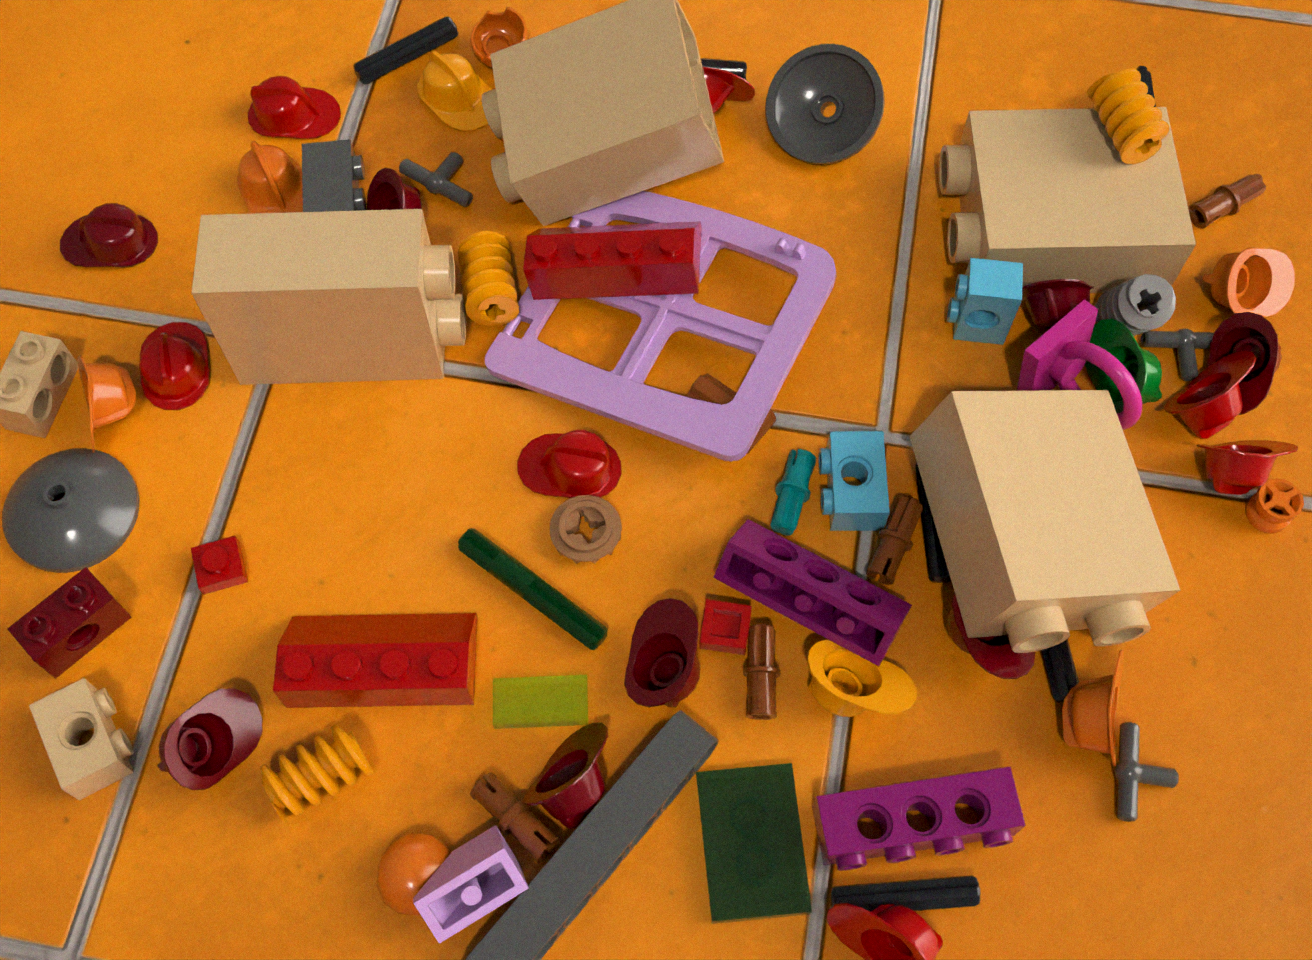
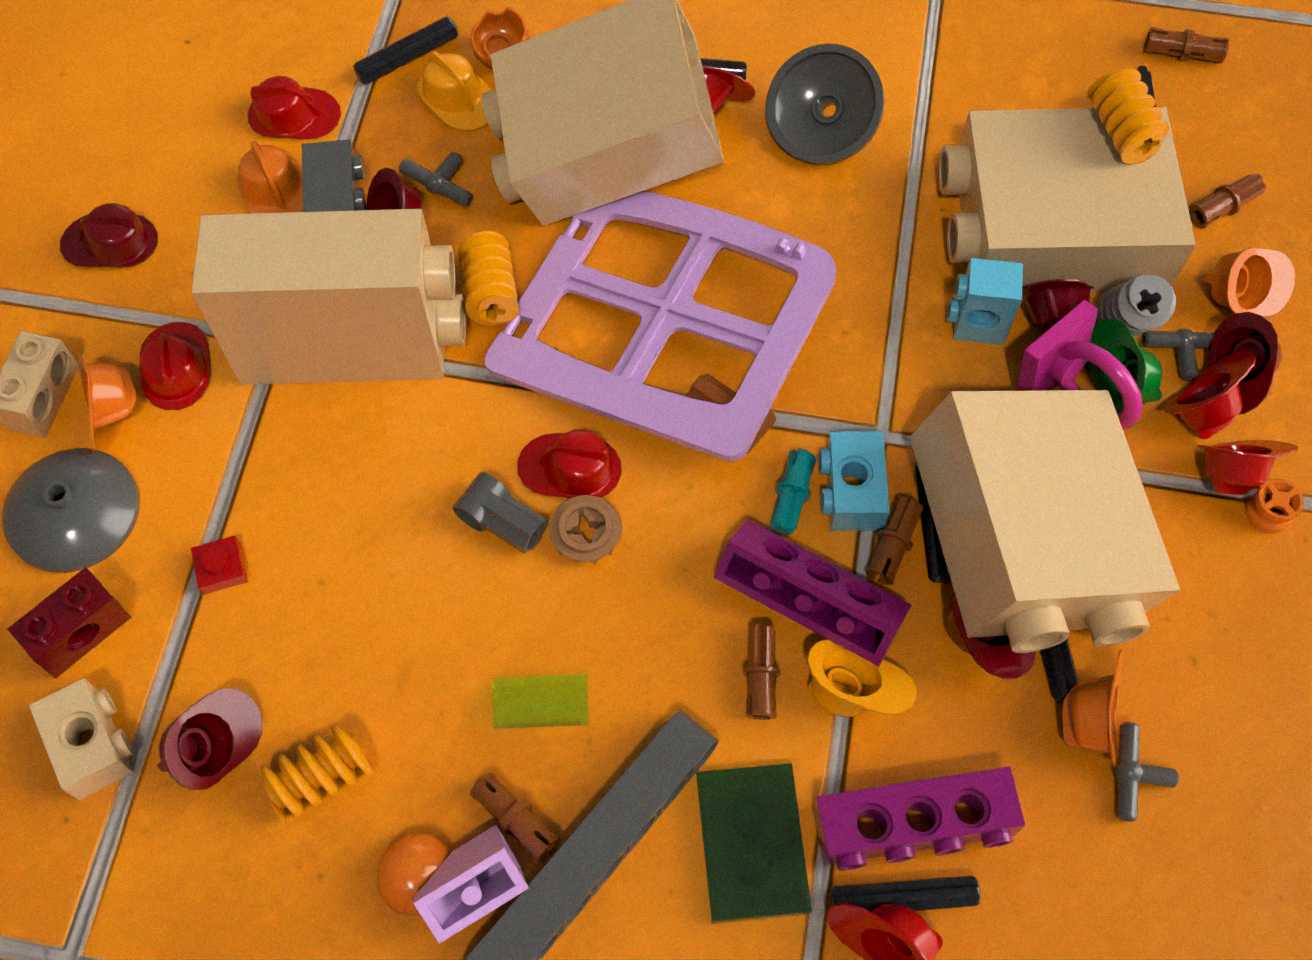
red slope [273,613,477,708] -> none
dark green axle [458,528,608,650] -> none
red slope [523,221,702,300] -> none
dark red piece [523,722,608,829] -> none
dark red piece [624,598,700,707] -> none
red plate [699,599,752,655] -> none
none -> dark grey piece [452,472,547,554]
none -> dark orange pin [1144,27,1229,64]

